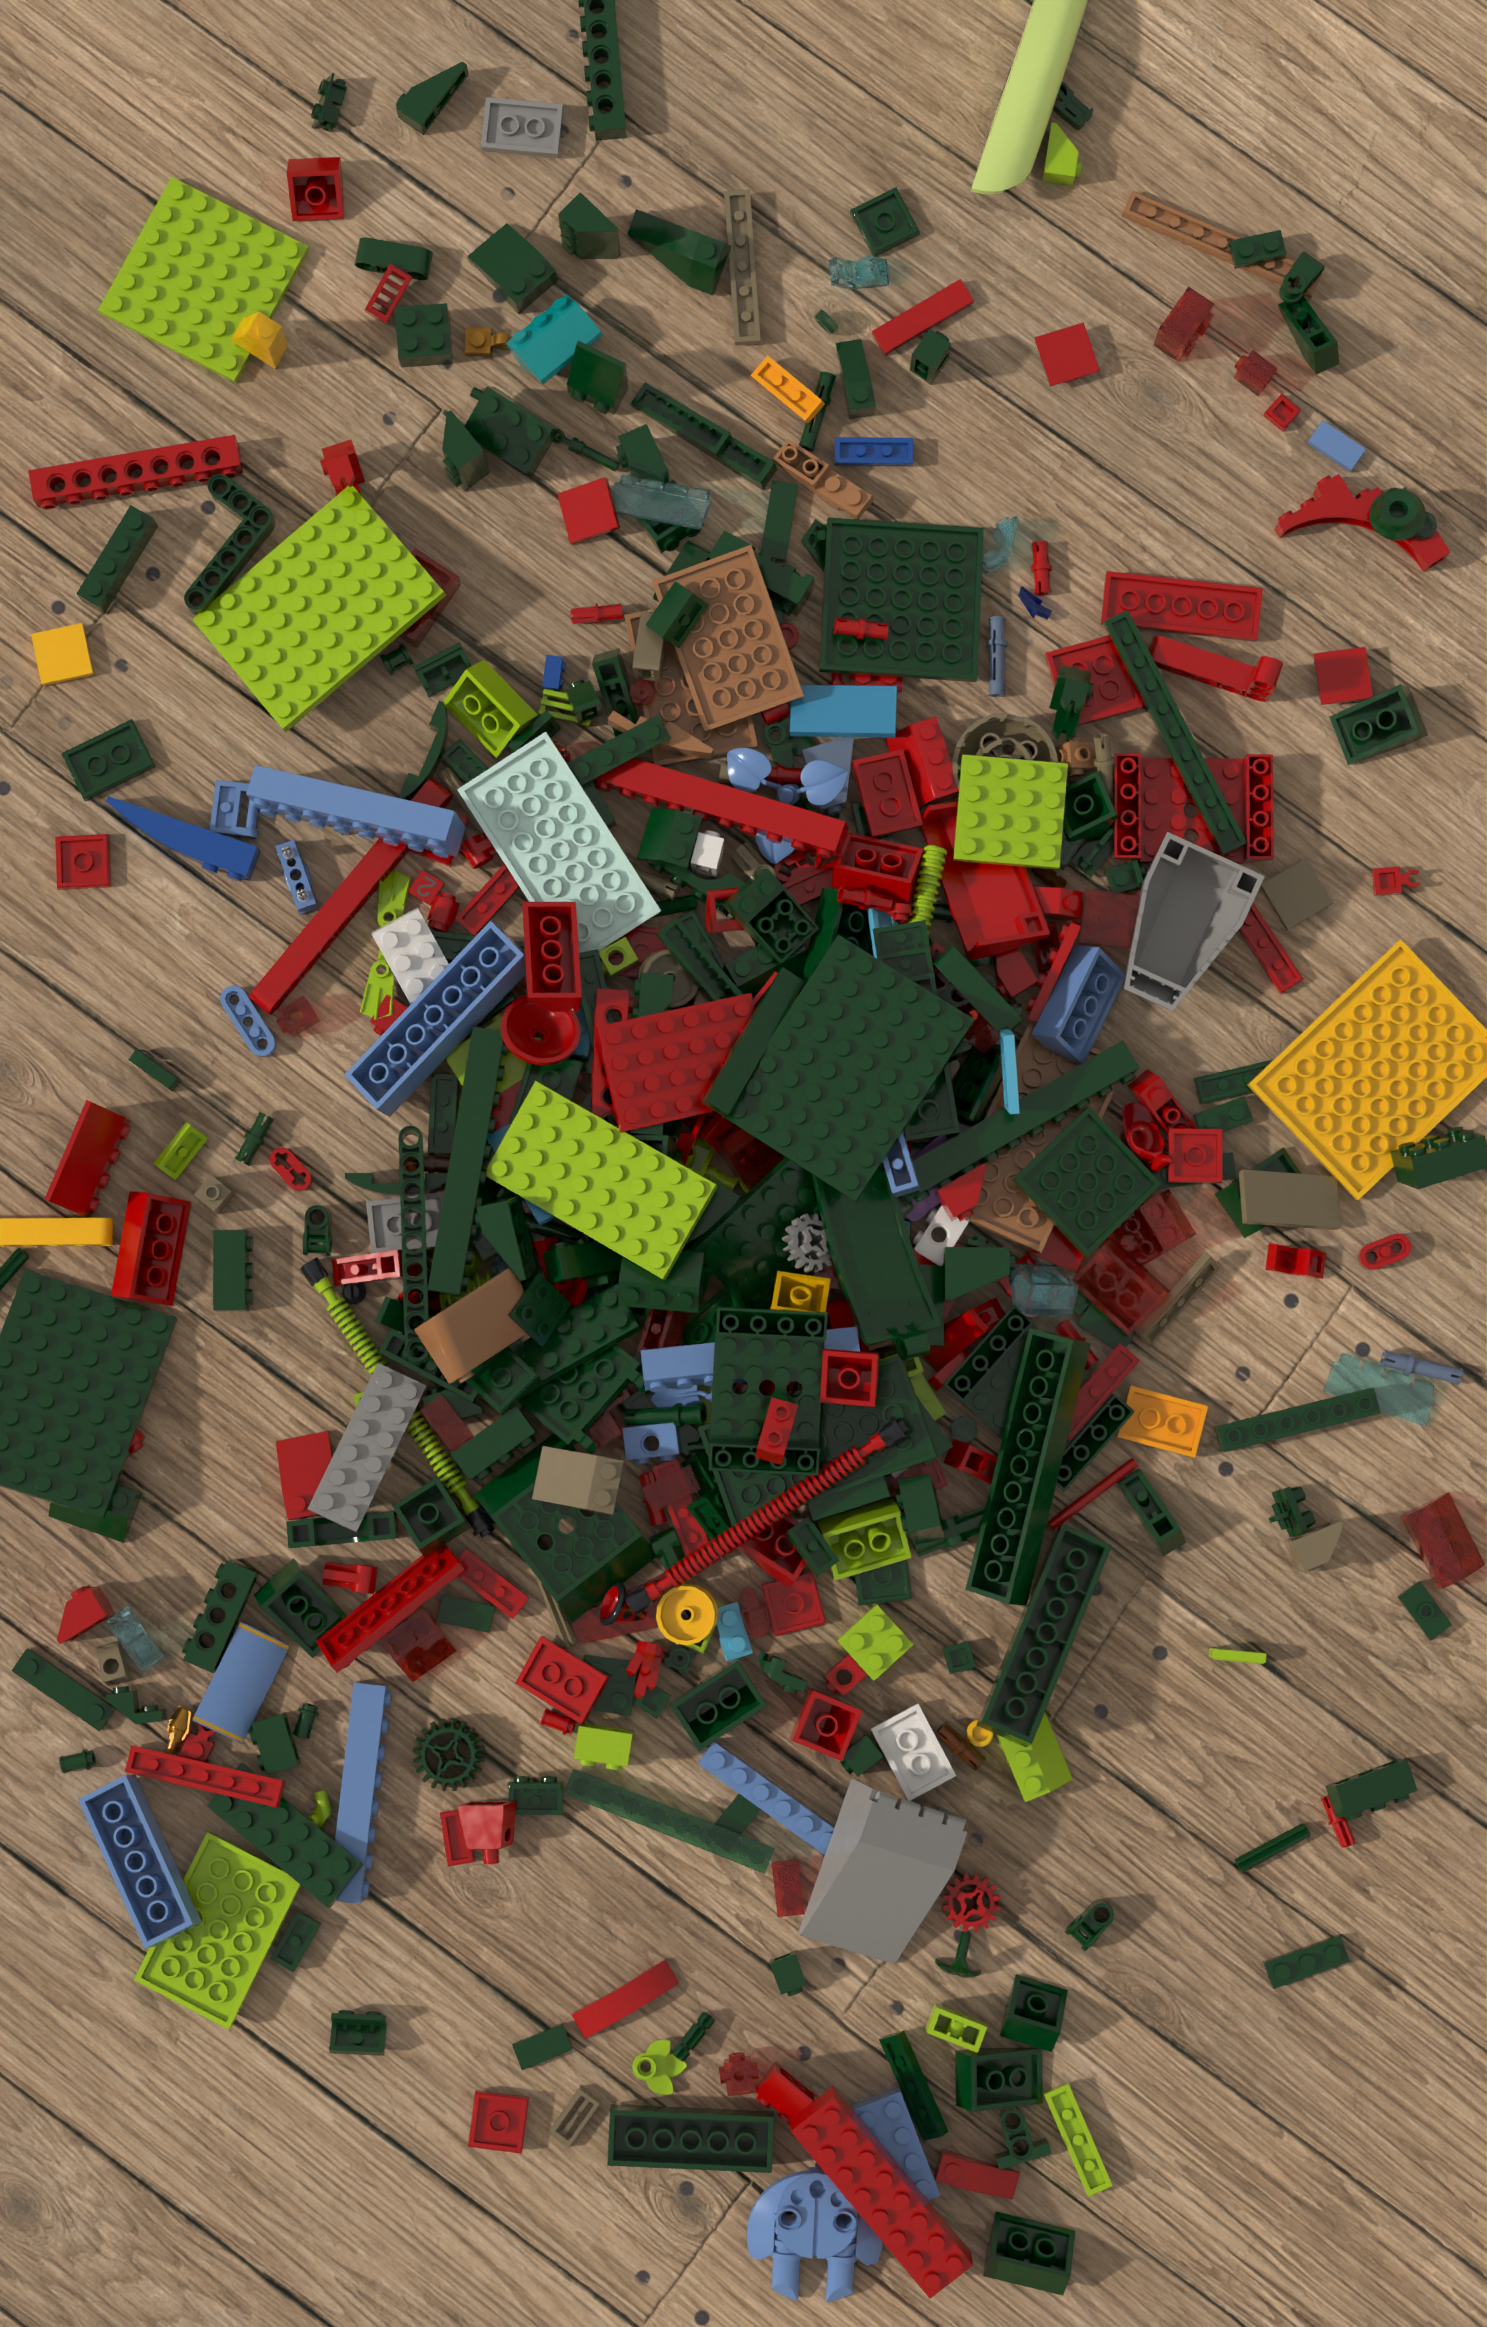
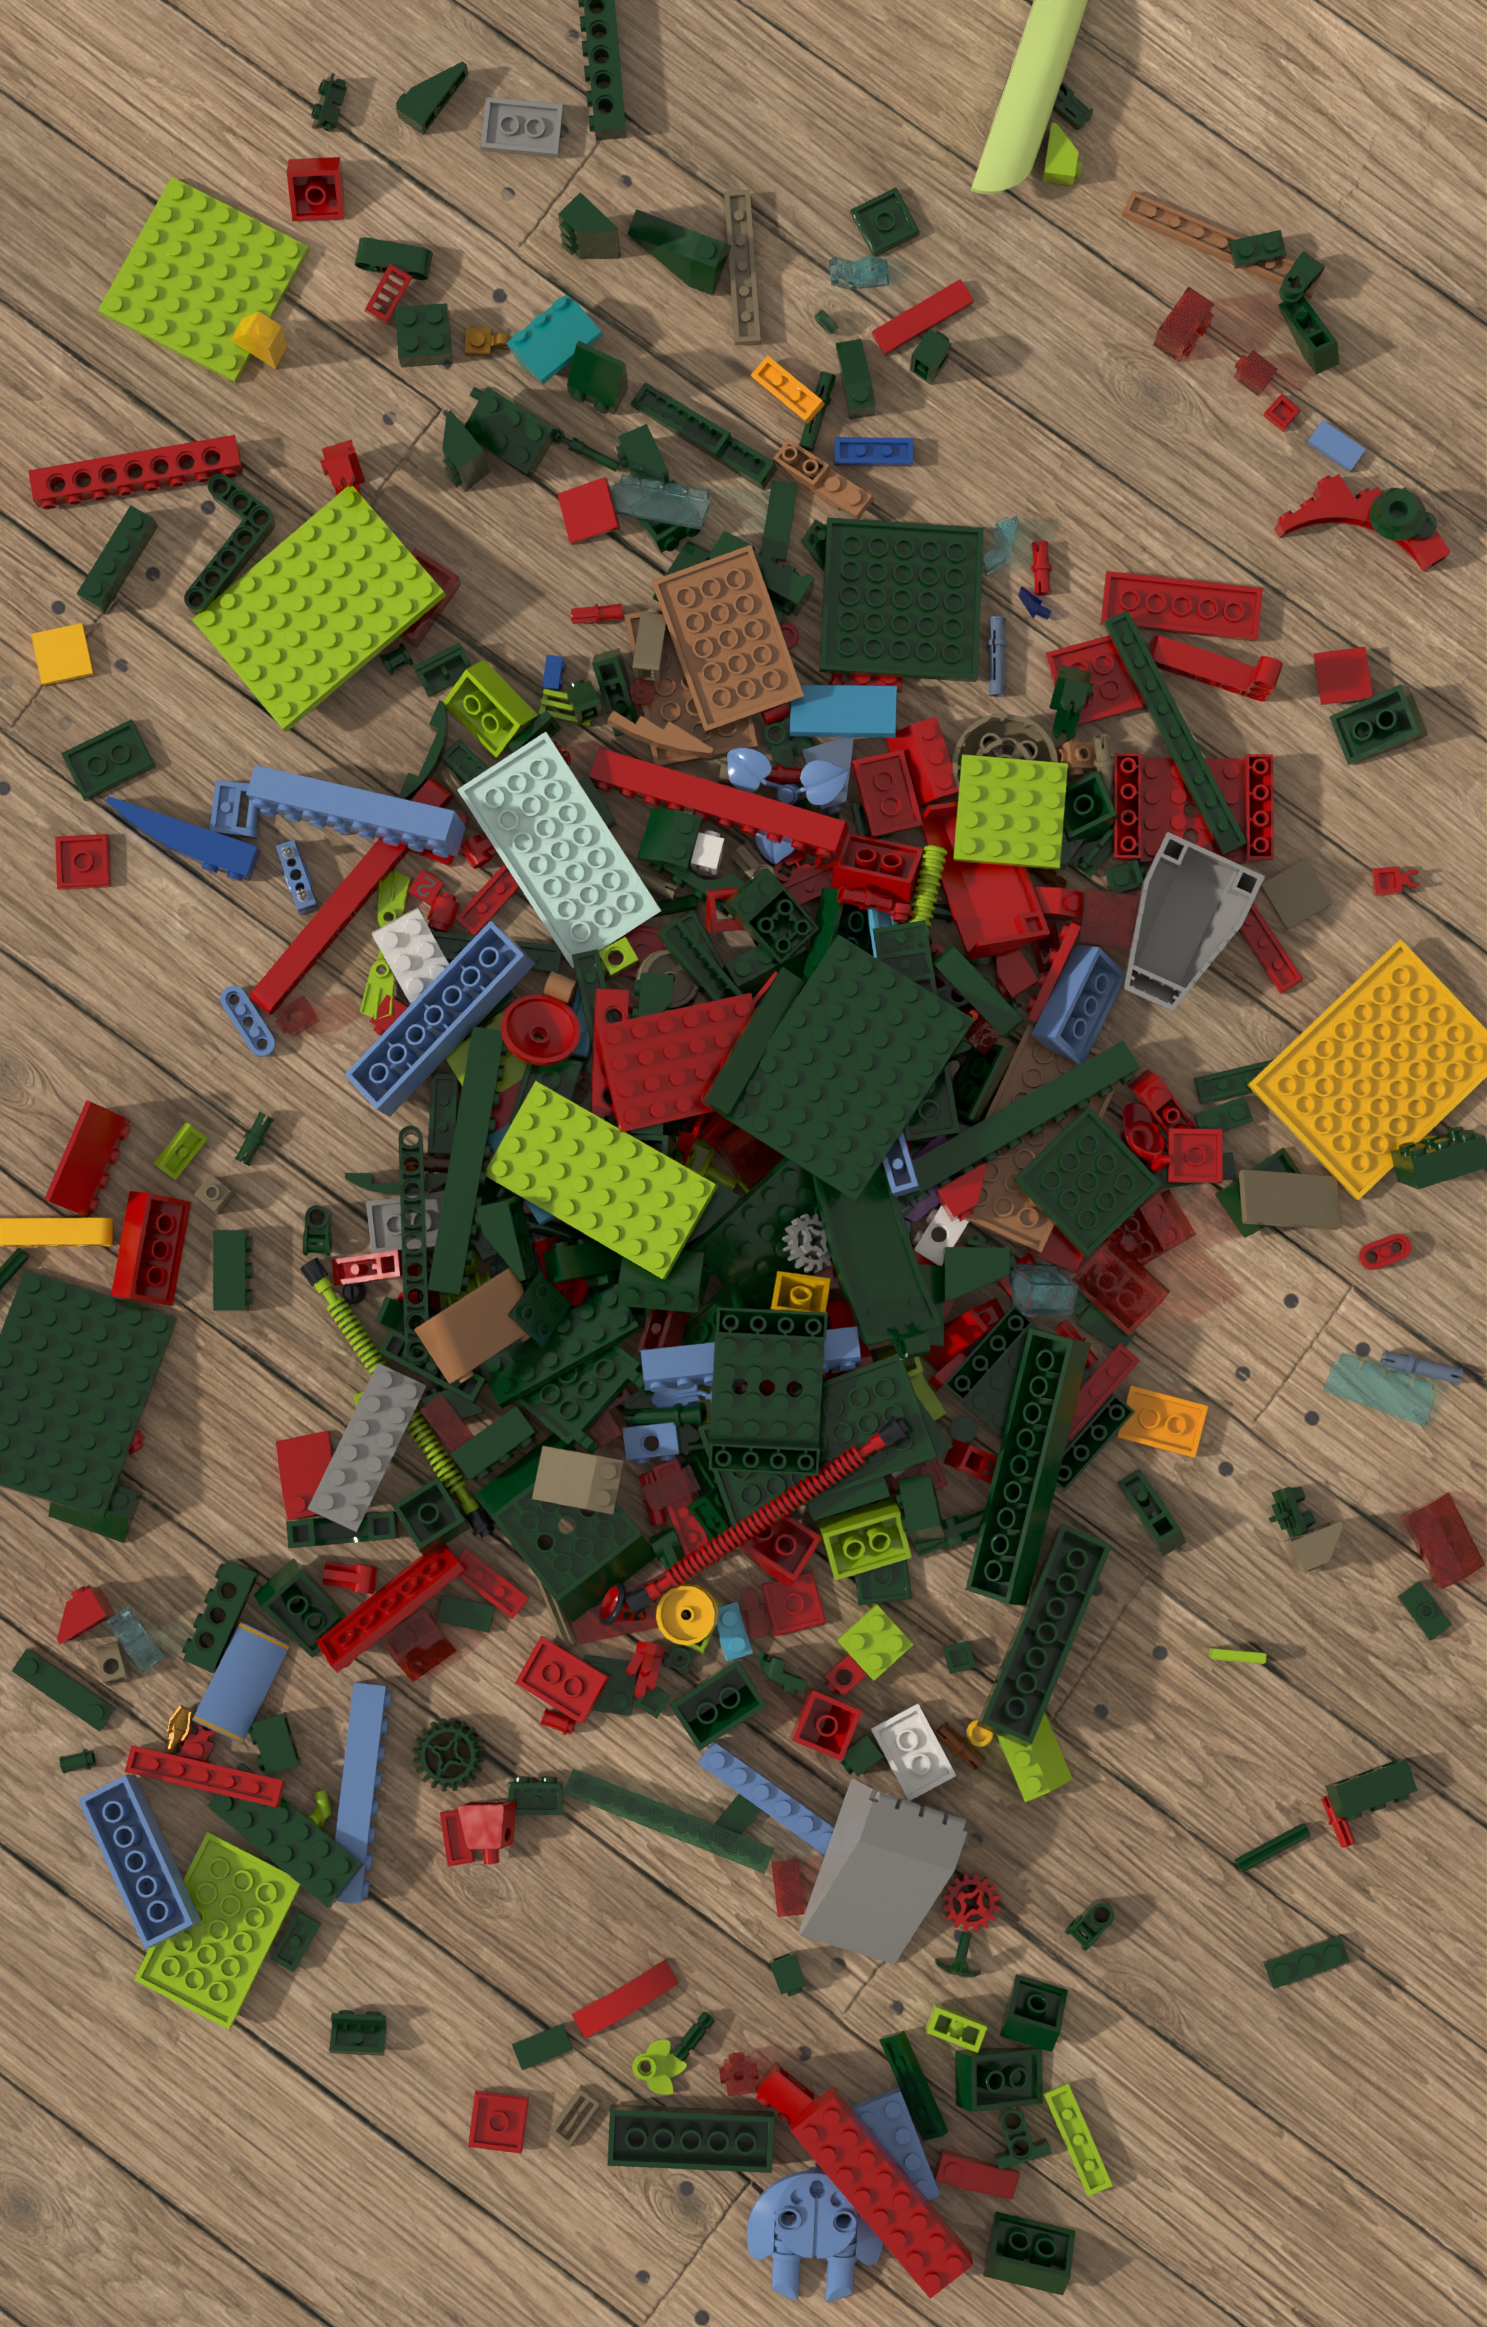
dark green slope [106,1686,167,1724] -> none
dark green piece [128,1049,181,1092] -> none
red beam [270,1148,313,1192] -> none
dark green pin [293,1703,319,1739] -> none
dark green tile [465,1346,540,1416] -> none
dark green slope [468,223,558,314] -> none
red slope [522,902,582,1012] -> none
dark green plate [567,715,671,786] -> none
lime brick [574,1723,634,1771] -> none
dark green panel [646,582,709,648] -> none
red brick [755,1397,798,1465] -> none
dark green plate [785,1516,840,1577] -> none
red slope [820,1349,879,1407] -> none
red pin [834,617,889,640] -> none
medium azure tile [999,1029,1020,1114] -> none
red piece [1034,322,1100,387] -> none
red piece [1047,1458,1138,1530] -> none
dark tan tile [1135,1252,1219,1347] -> none
dark green brick [1214,1387,1381,1453] -> none
red slope [1265,1244,1326,1279] -> none

